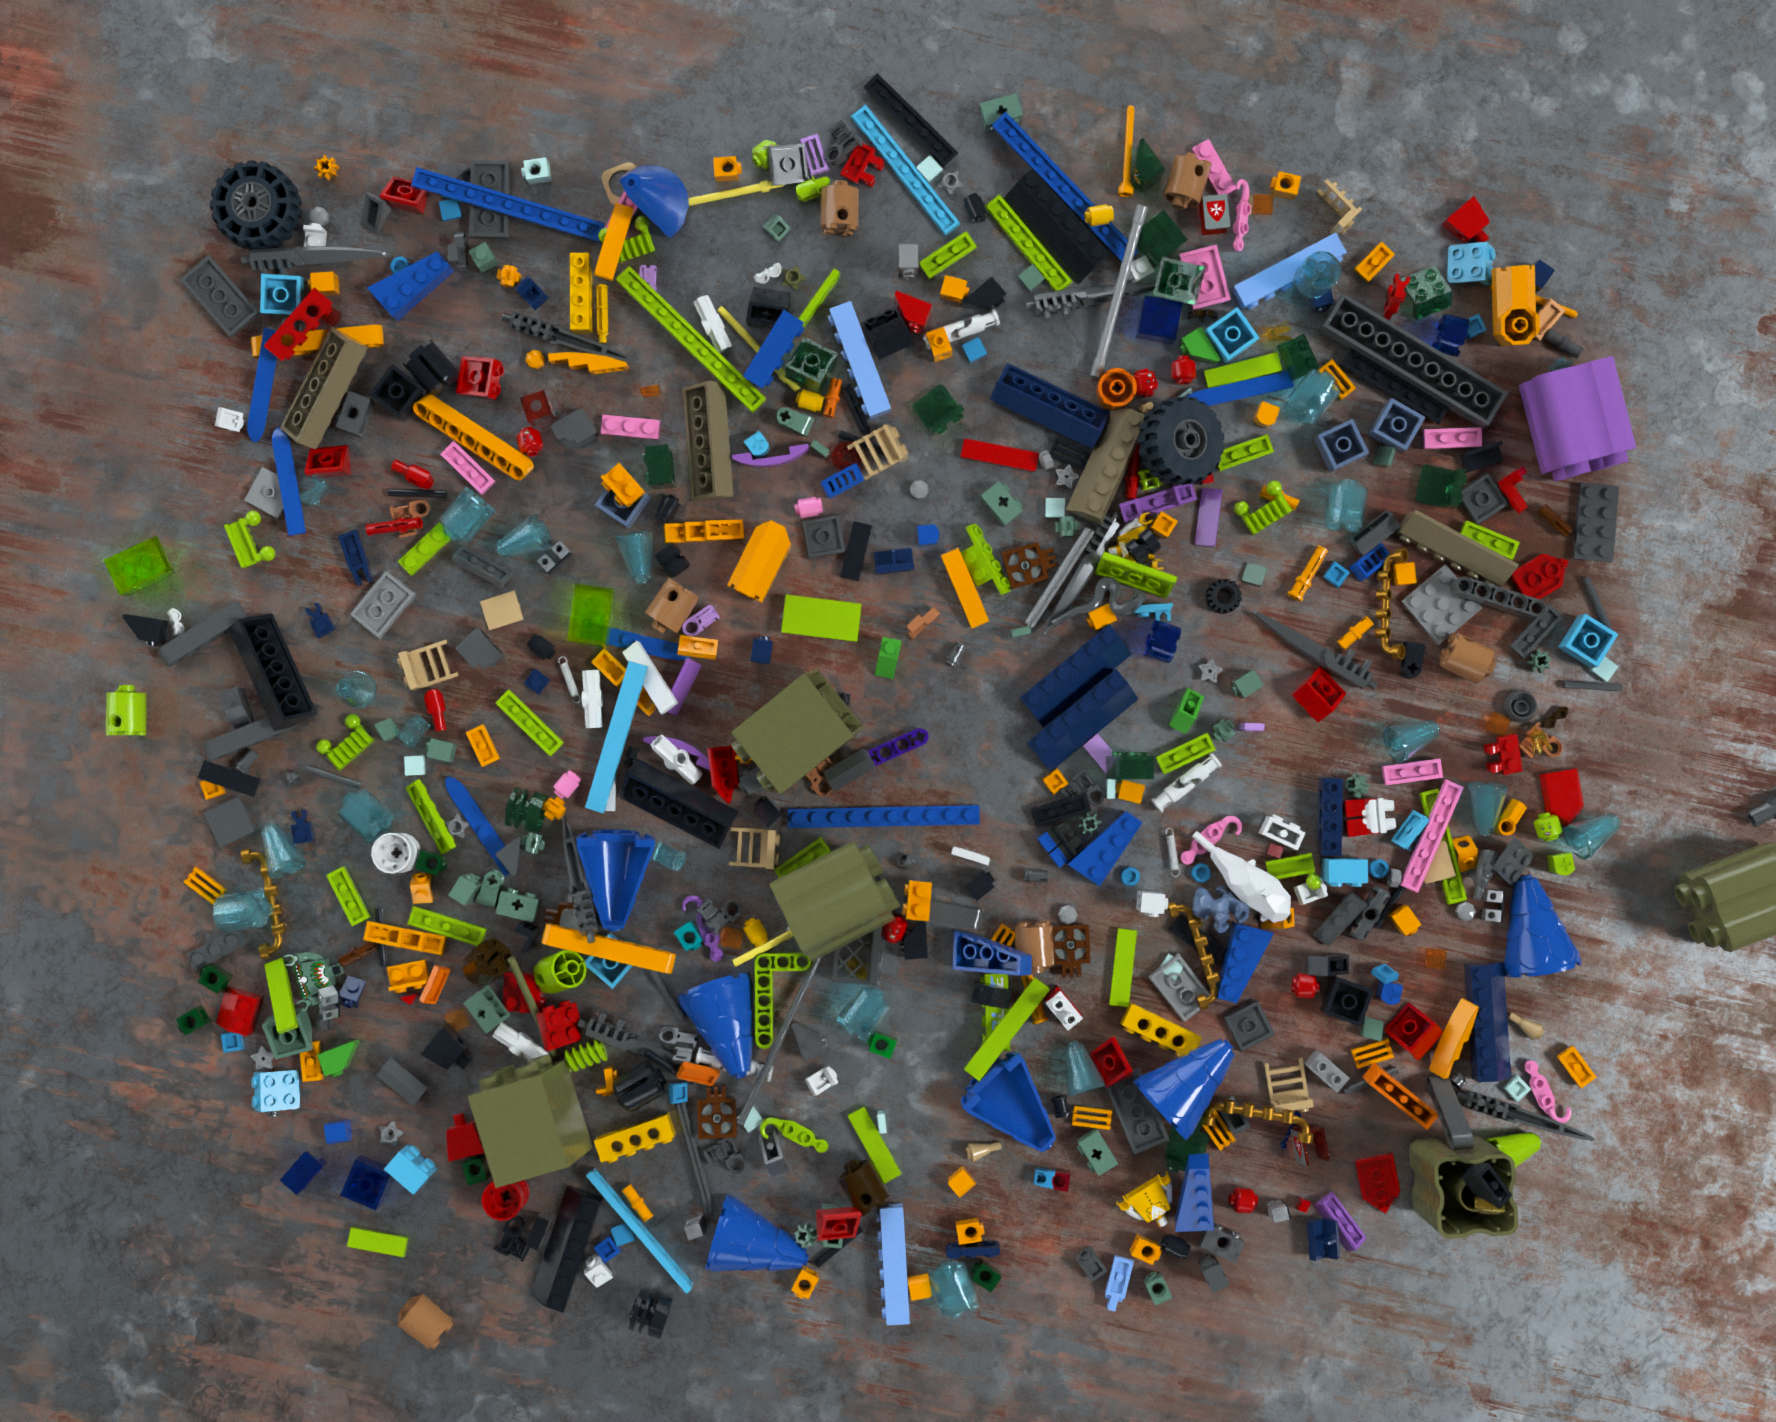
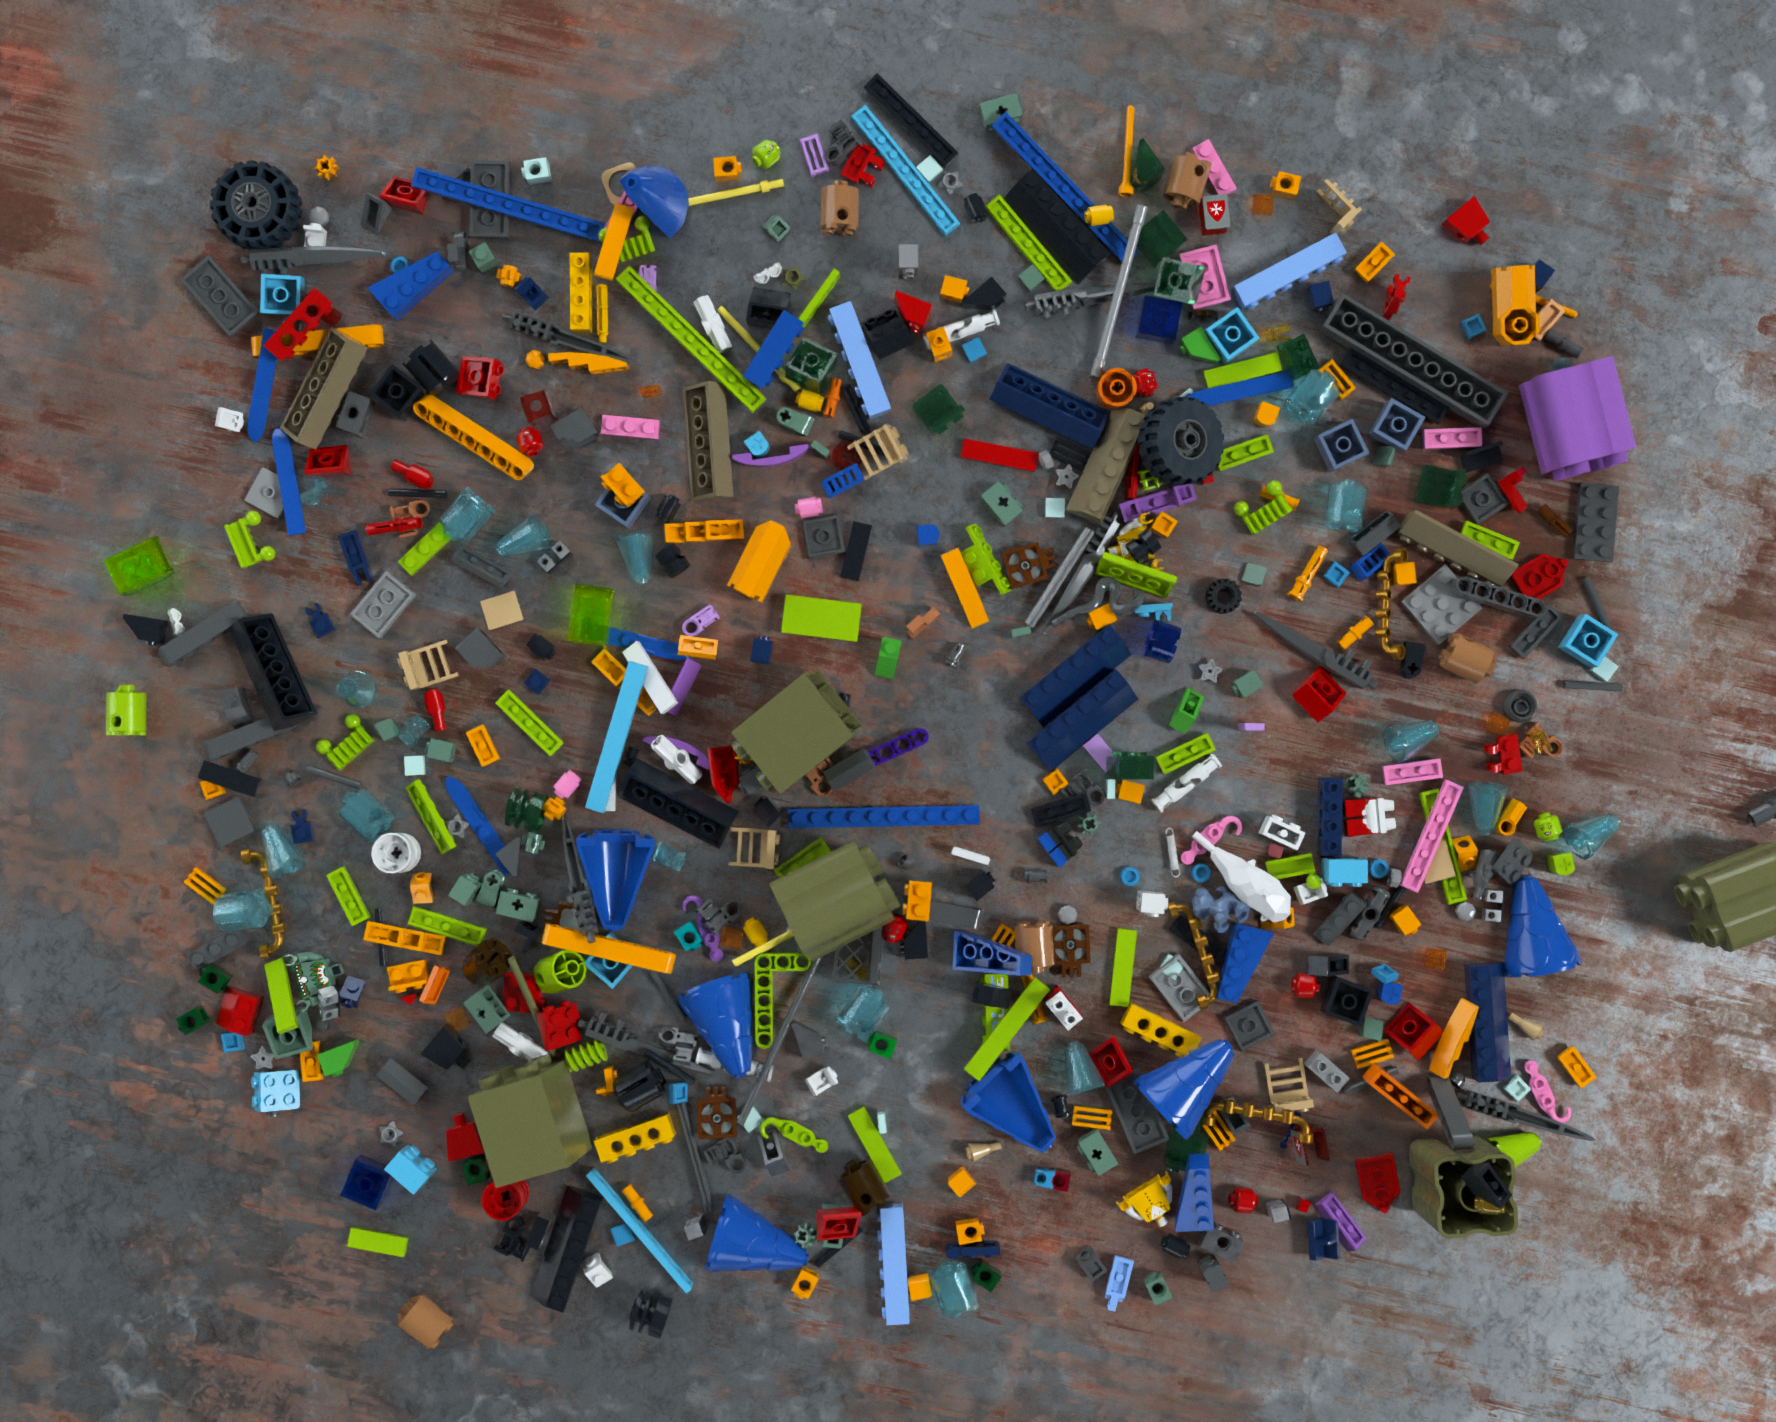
clear blue panel [280,1151,328,1195] -> none
light orange brick [308,271,339,296] -> none
blue piece [324,1119,352,1145] -> none
reddish brown axle [338,941,377,967] -> none
dark green brick [415,849,448,876] -> none
dark azure tile [439,199,462,222] -> none
bright pink plate [440,441,496,495] -> none
white piece [558,656,580,703] -> none
white piece [582,670,603,728] -> none
blue tile [594,1235,621,1263] -> none
clear green brick [642,444,676,490] -> none
medium nougat cylinder [645,578,699,634] -> none
orange tile [676,1061,720,1086] -> none
tile [767,143,809,186] -> none
lime arm [796,176,830,202] -> none
dark blue panel [874,548,914,575] -> none
light grey tile [910,480,928,499] -> none
lime plate [919,231,977,280] -> none
sand green gear [1055,516,1079,537] -> none
blue wedge [1066,811,1143,886] -> none
white bracket [1128,255,1154,283] -> none
light orange brick [1129,1233,1161,1265] -> none
red head [1171,356,1196,385] -> none
medium lavender slope [1194,488,1223,548] -> none
sand green gear [1212,719,1235,742] -> none
bright pink piece [1233,179,1251,252] -> none
clear light blue cylinder [1293,251,1341,299] -> none
medium azure plate [1391,810,1430,851] -> none
clear green bracket [1401,266,1452,320] -> none
clear blue brick [1431,314,1470,357] -> none
medium azure bracket [1447,242,1496,286] -> none
sand green gear [1526,649,1552,673] -> none
red tile [1539,768,1584,828] -> none
dark brown piece [1542,706,1568,729] -> none

